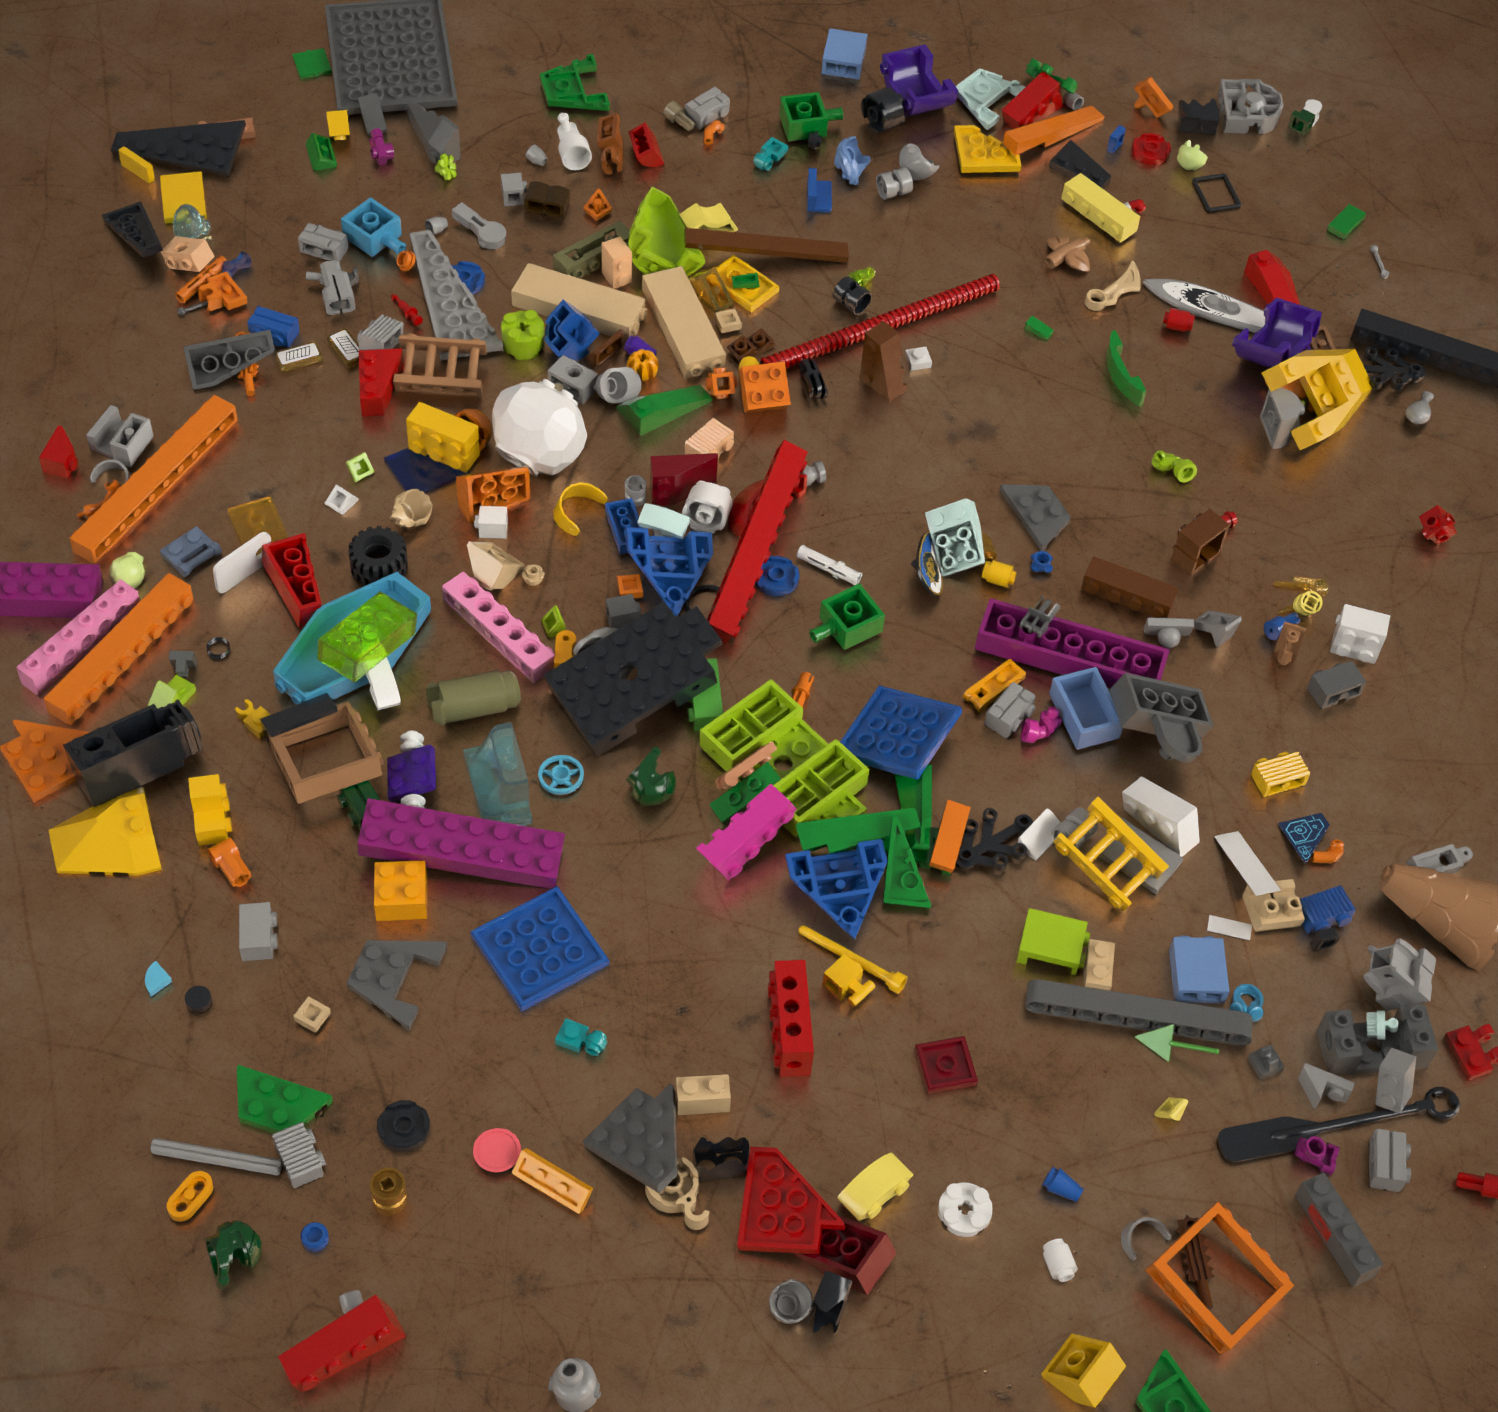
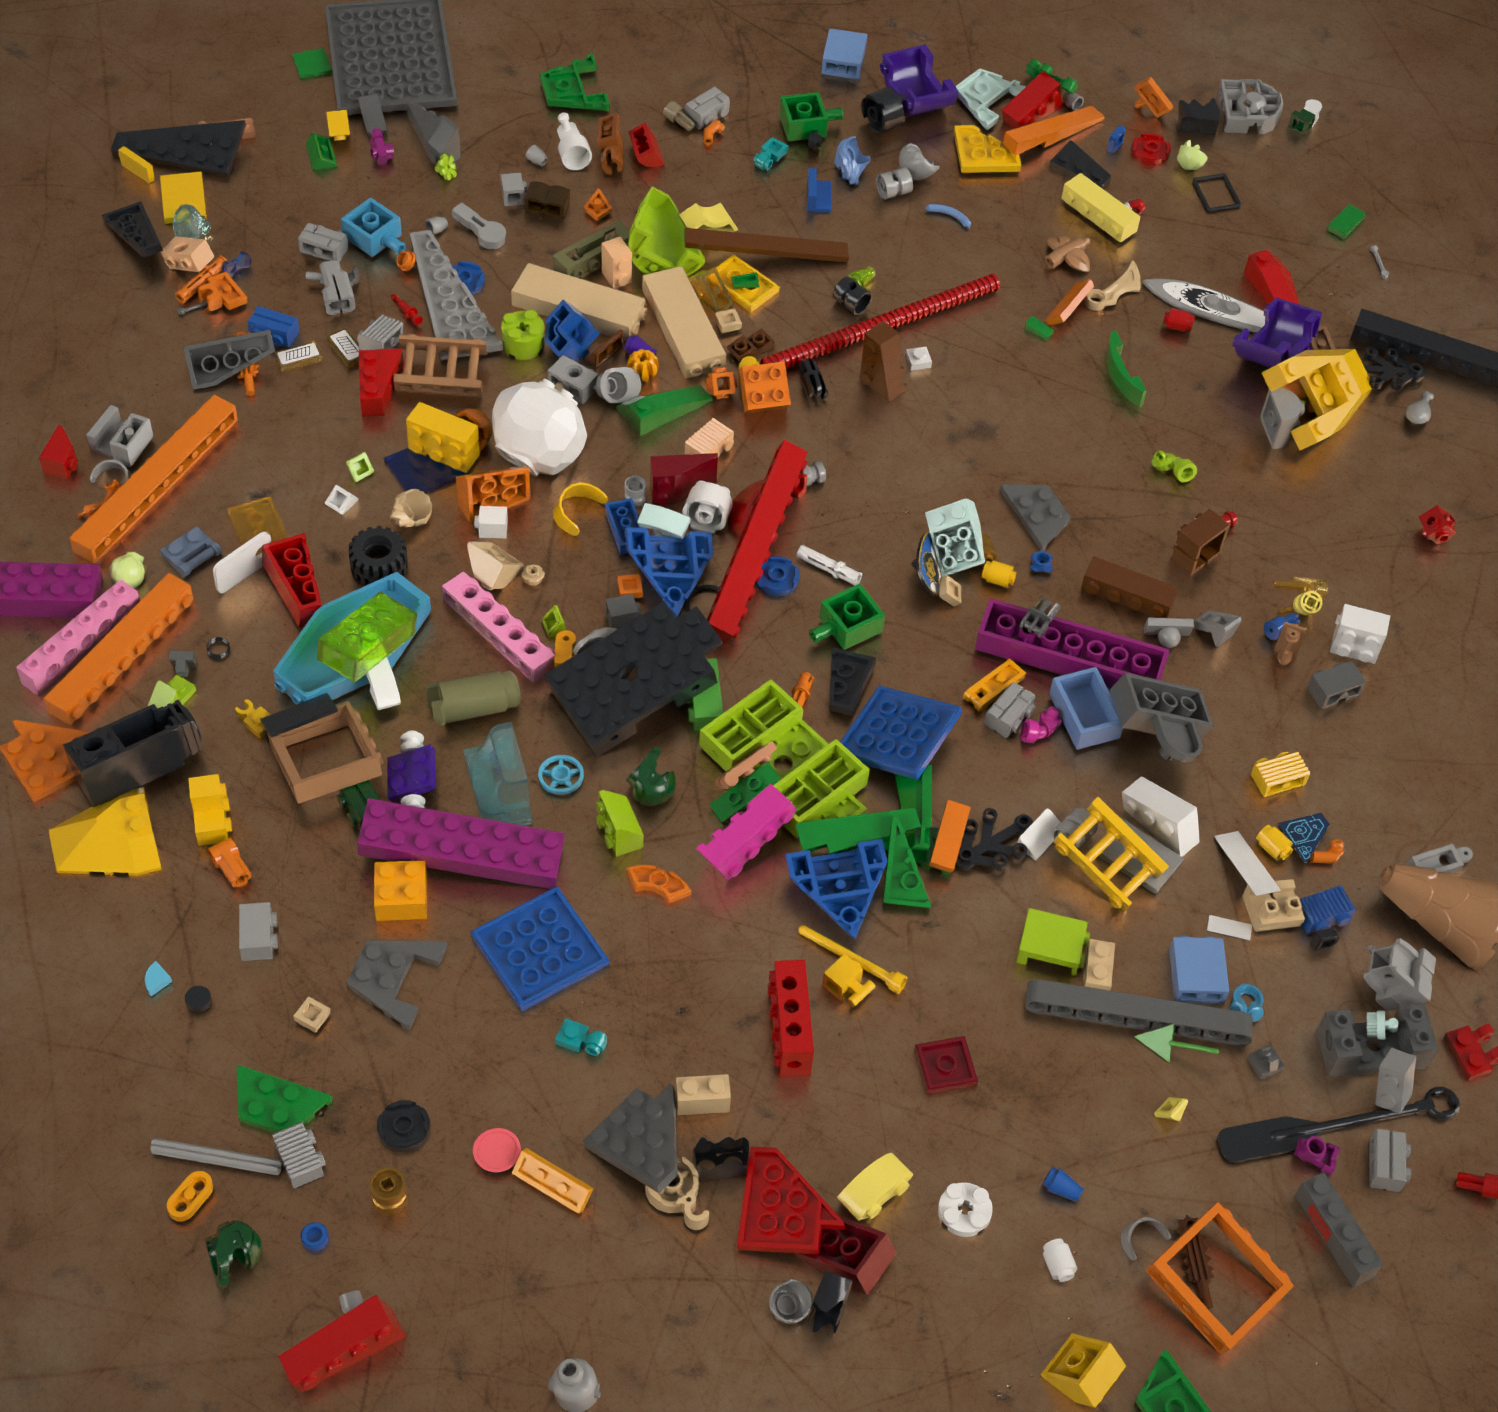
light grey slope [1298,1063,1355,1109] -> none
none -> lime slope [596,790,644,857]
none -> orange tile [626,865,691,903]
none -> black wing [829,647,876,716]
none -> medium blue piece [925,204,971,228]
none -> tan plate [939,575,961,607]
none -> orange tile [1045,279,1094,326]
none -> yellow brick [1256,825,1293,860]

